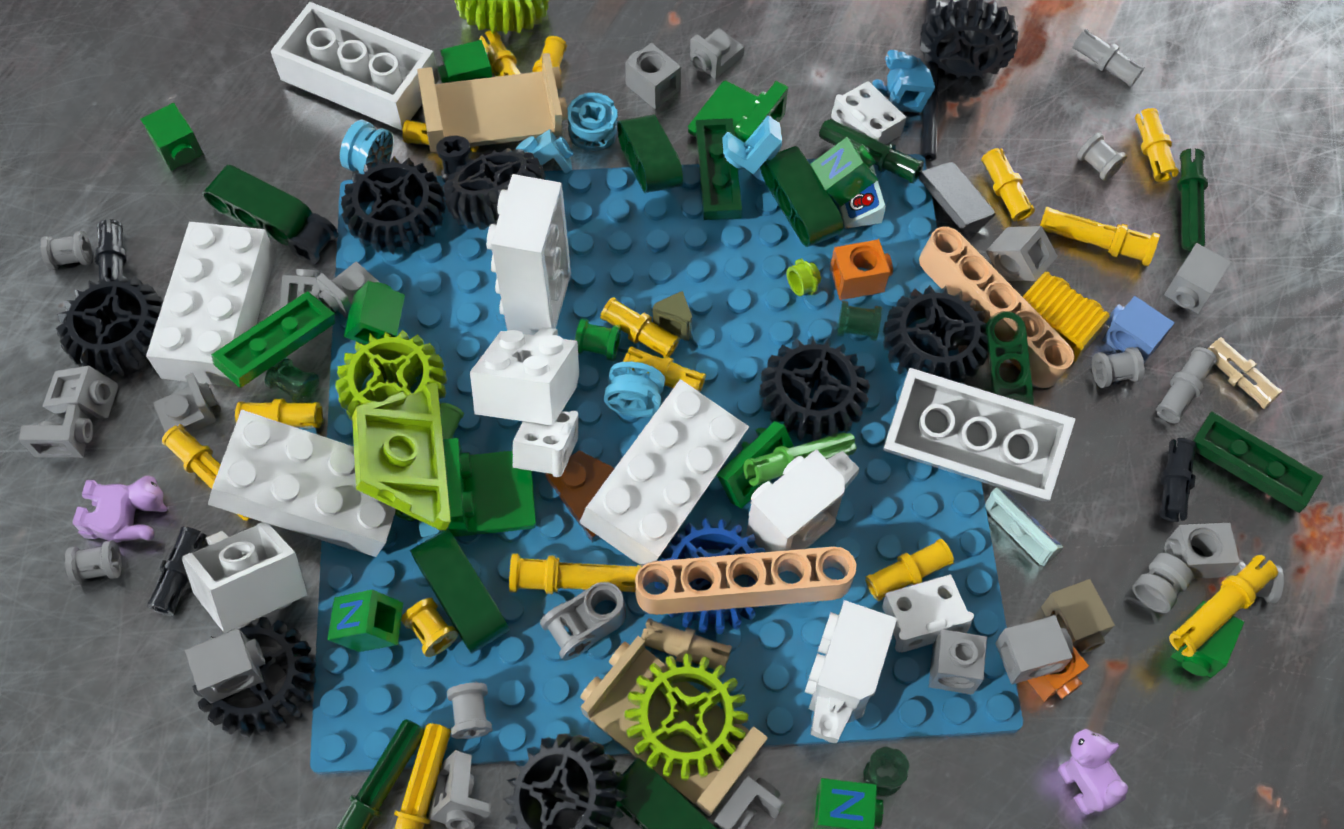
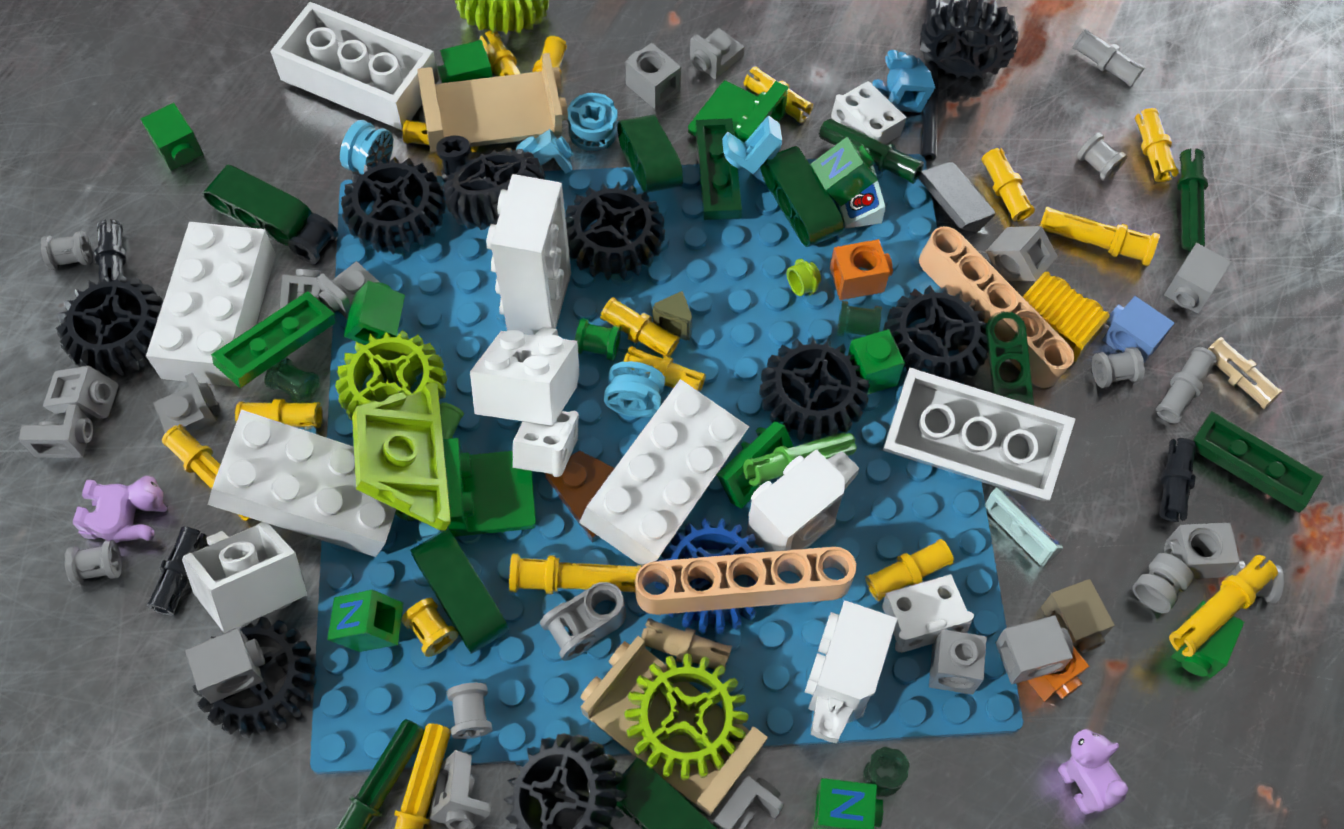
none -> black gear [565,181,665,281]
none -> yellow pin [743,66,814,123]
none -> green brick [848,329,905,395]

